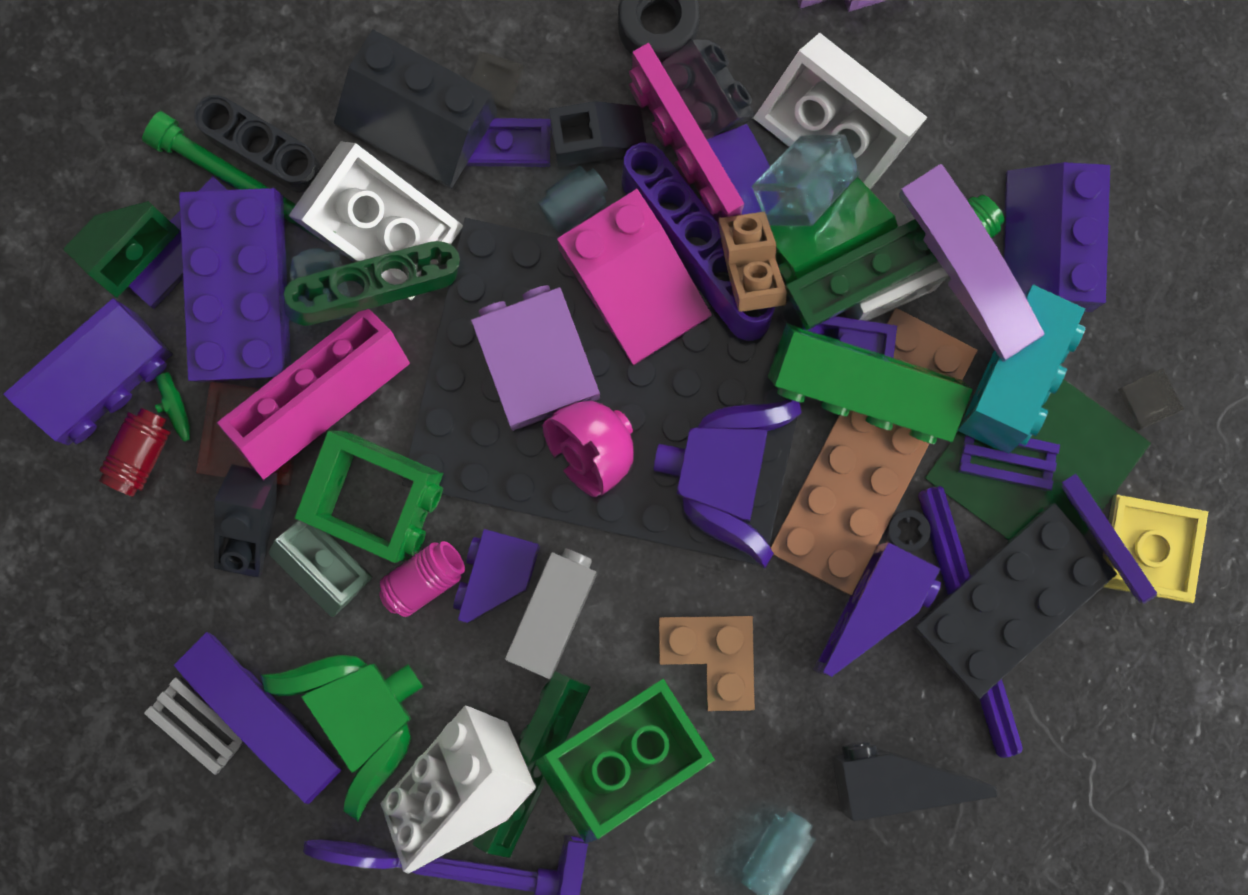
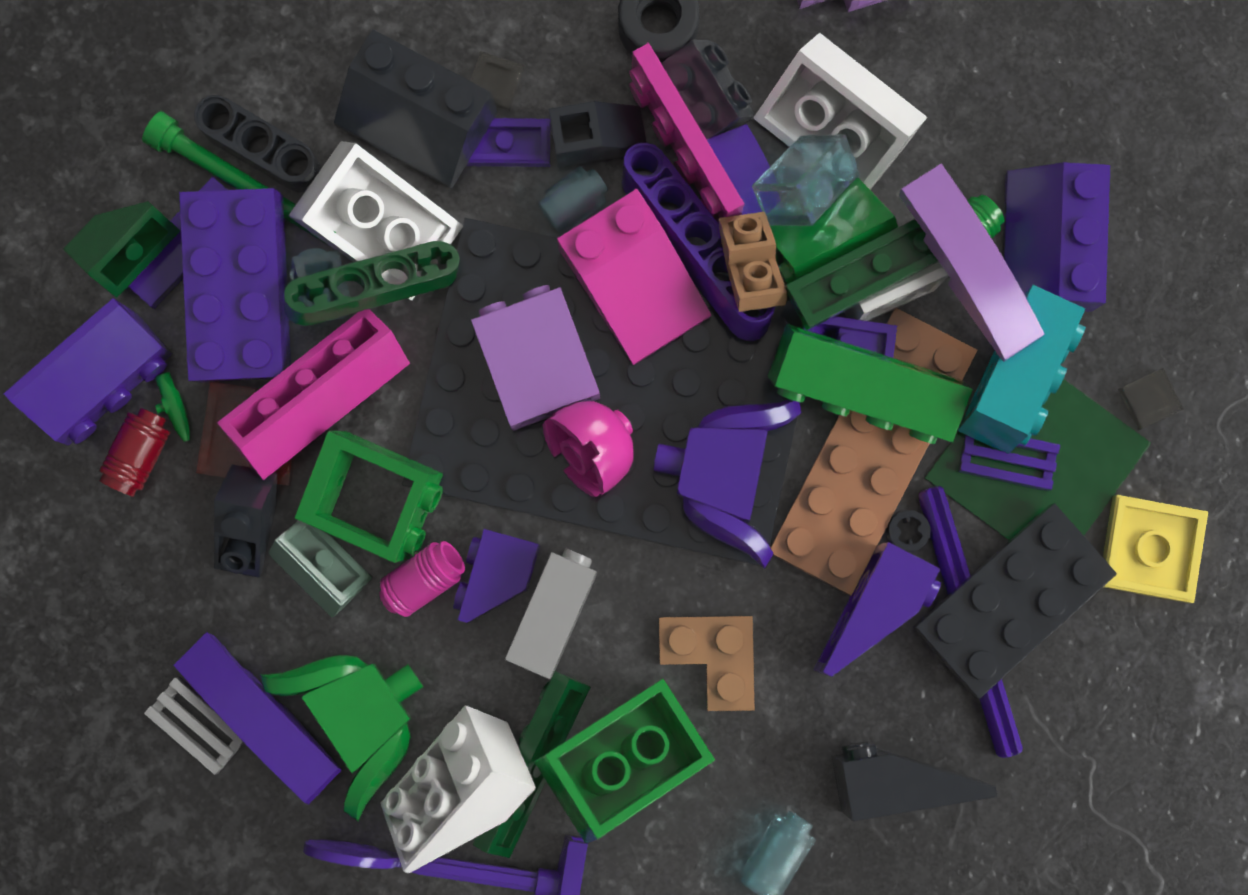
dark purple tile [1062,474,1157,605] -> none

